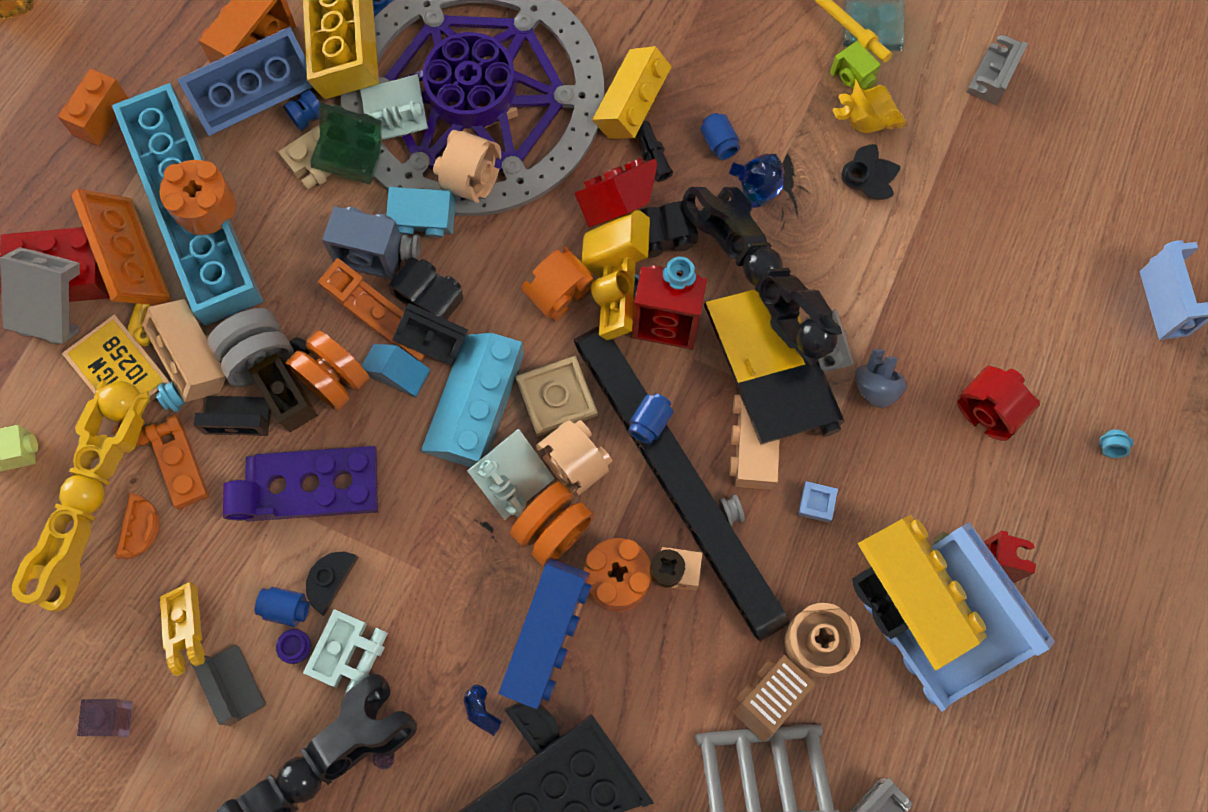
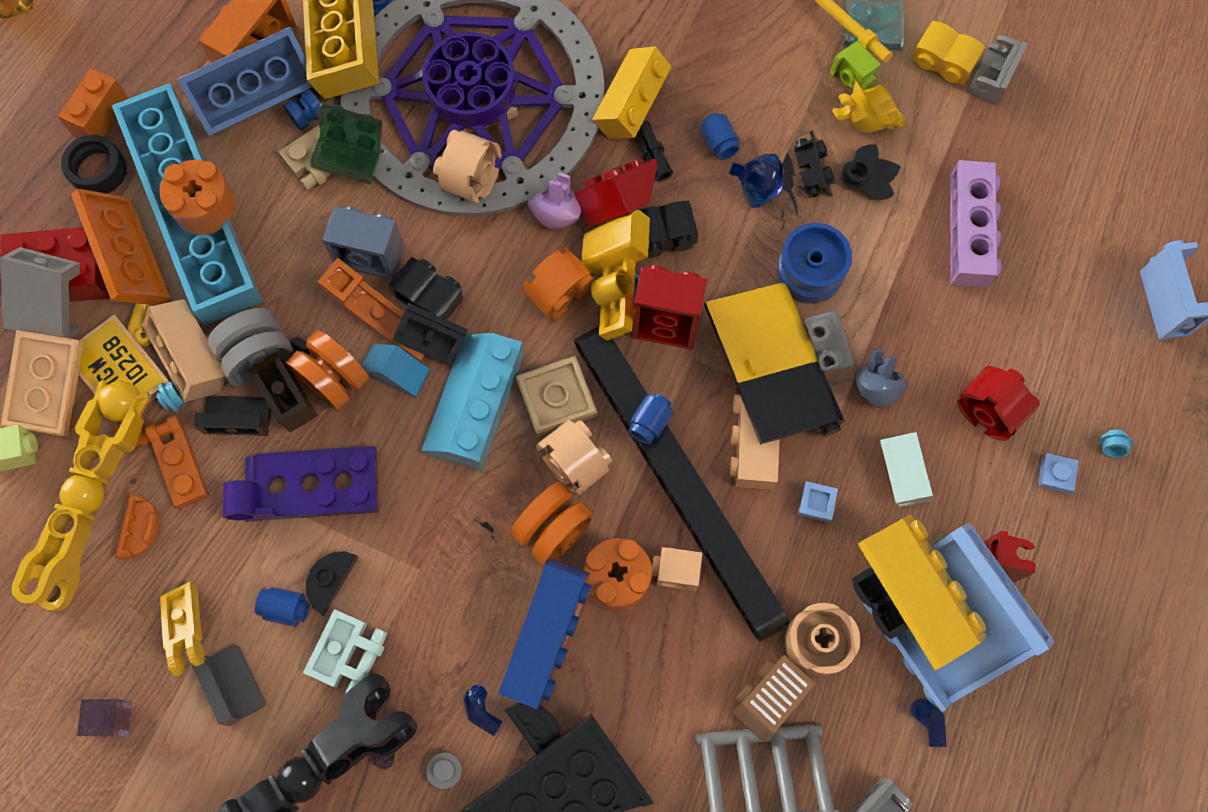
dark purple plate [276,629,311,664] -> none
light aqua hinge [360,74,428,143] -> none
medium azure brick [386,187,456,238] -> none
light grey bush [400,234,421,262] -> none
light aqua hinge [467,429,555,520] -> none
dark brown wheel [650,549,685,588] -> none
medium azure plate [663,257,696,289] -> none
black piece [682,187,842,366] -> none
light grey bush [719,494,745,527] -> none
none -> light nougat tile [1,330,84,436]
none -> black tyre [61,135,127,194]
none -> light grey plate [427,752,462,789]
none -> lavender piece [528,173,581,230]
none -> blue wheel [777,223,852,304]
none -> black hinge [794,130,835,198]
none -> light aqua hinge [880,432,933,507]
none -> clear blue arm [910,698,947,747]
none -> yellow brick [912,21,985,85]
none -> lavender brick [950,160,1001,288]
none -> light blue plate [1037,453,1079,494]

